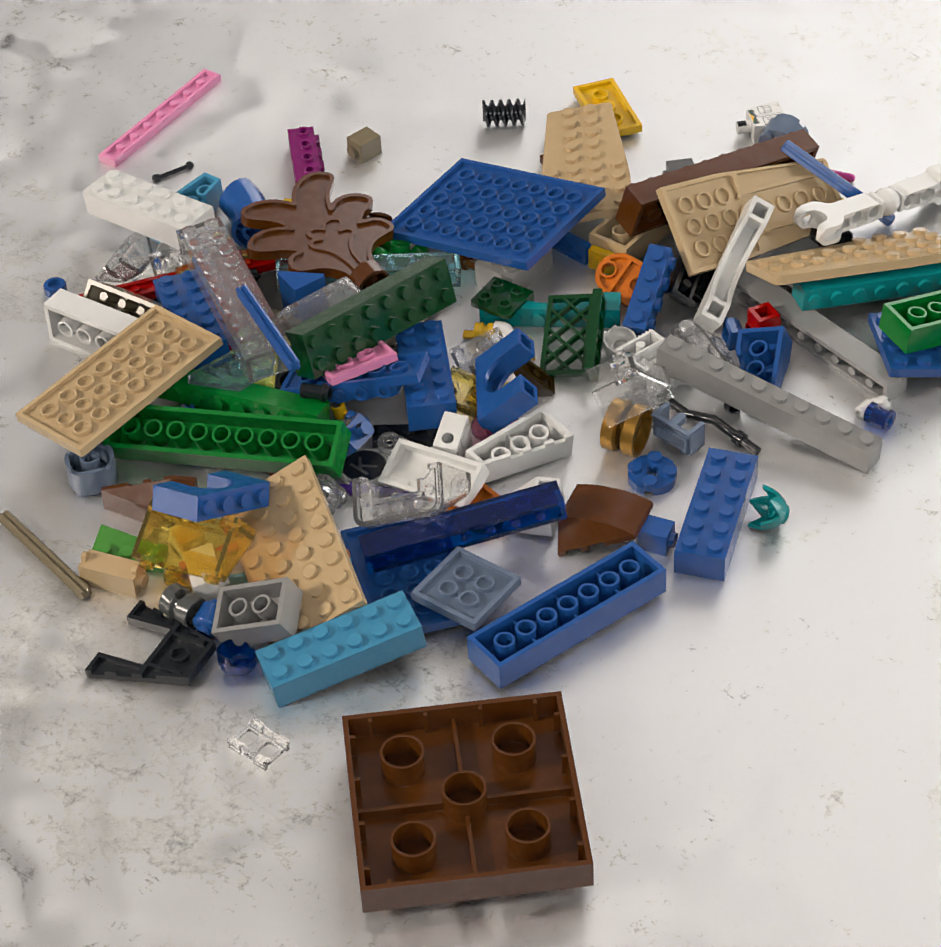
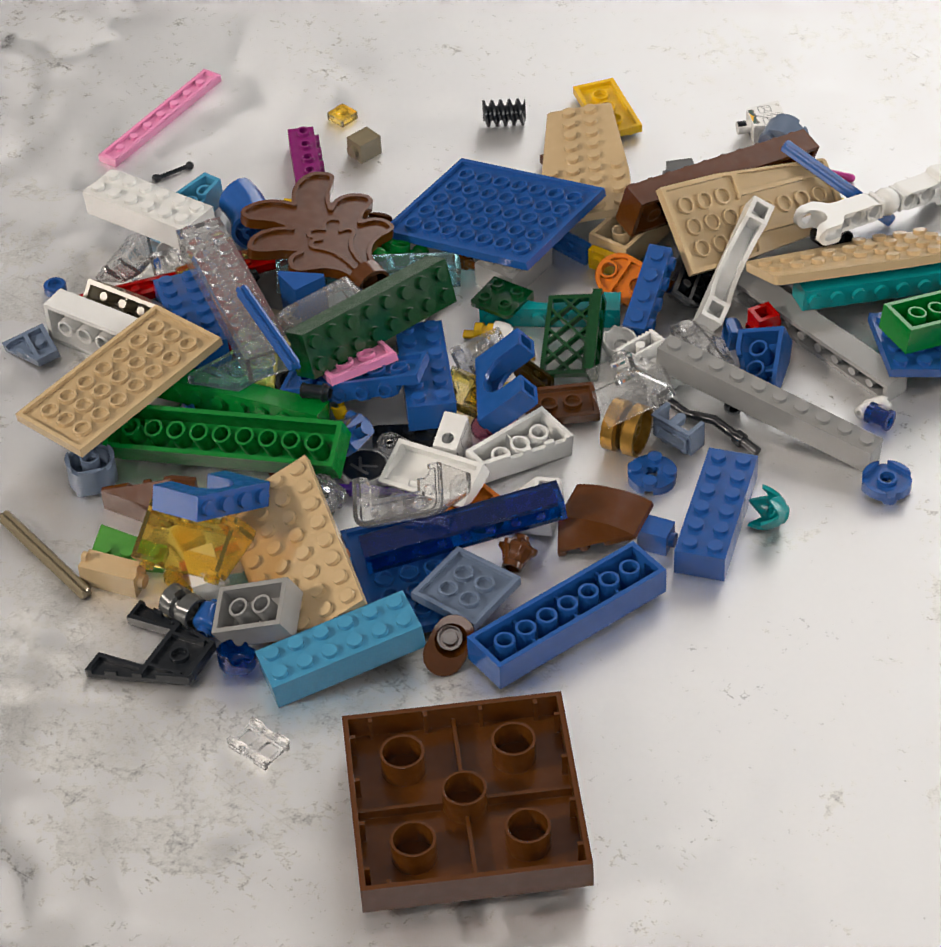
none -> sand blue wing [2,323,61,367]
none -> clear yellow plate [327,103,358,128]
none -> reddish brown piece [423,615,474,677]
none -> reddish brown rock [498,533,538,573]
none -> reddish brown plate [525,381,600,425]
none -> blue plate [861,460,912,505]

